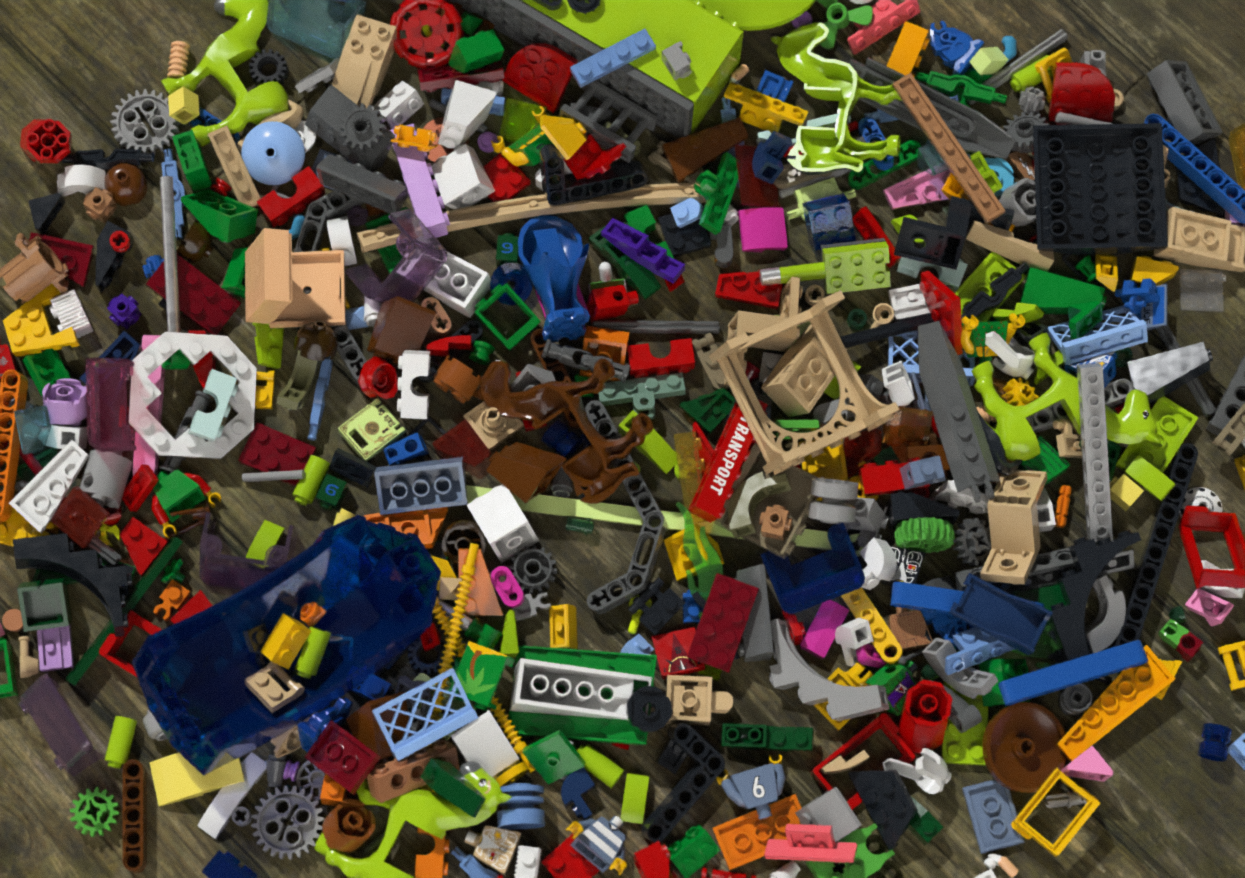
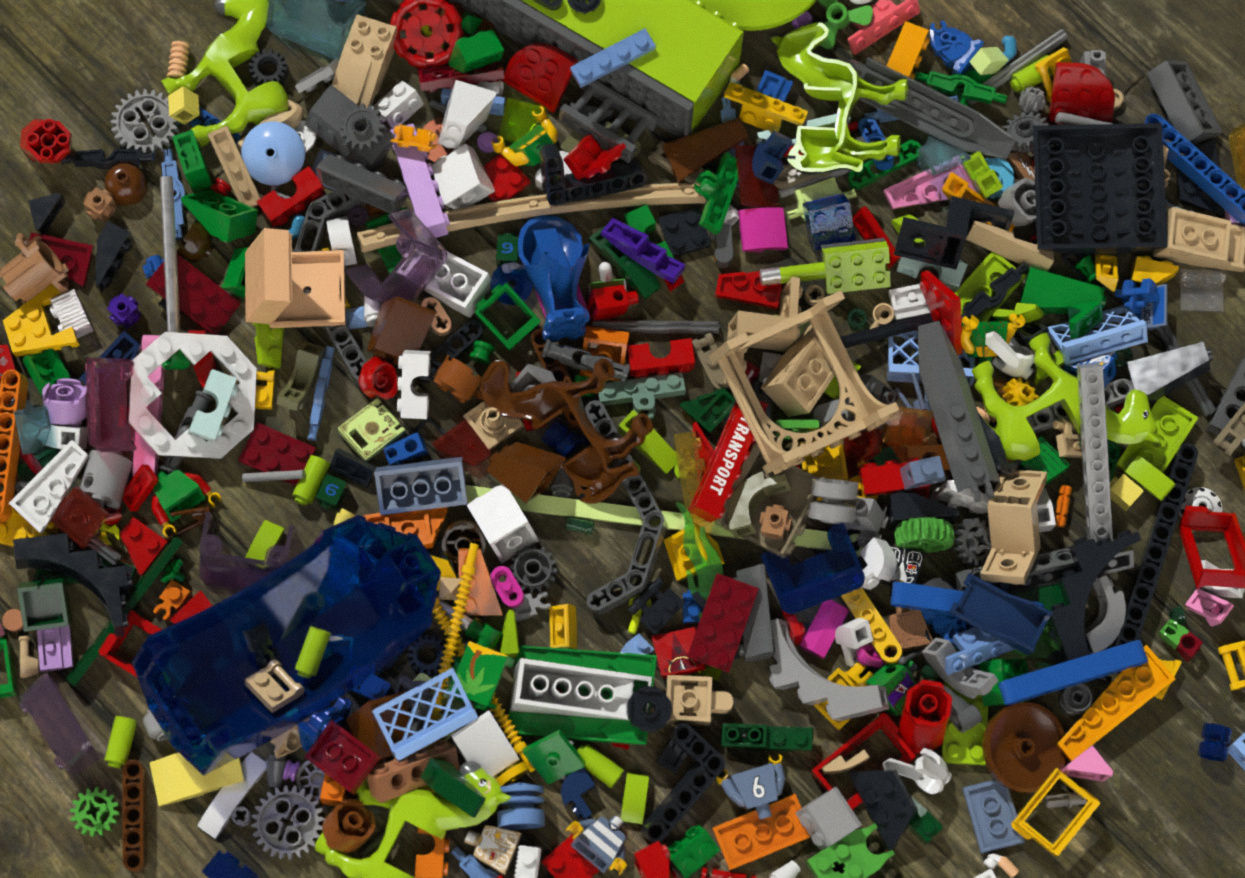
white brick [57,165,105,197] -> none
red bush [109,231,130,253] -> none
yellow brick [260,613,311,669] -> none
dark brown cylinder [293,321,338,361] -> none
orange plate [300,602,327,627] -> none
red slope [419,623,441,652] -> none
red slope [426,335,472,357] -> none
yellow slope [540,115,587,161] -> none
light grey brick [662,41,692,80] -> none
light blue plate [670,198,704,228] -> none
coral bracket [764,824,858,863] -> none
white window [882,361,915,407] -> none
medium nougat tile [892,73,1006,224] -> none

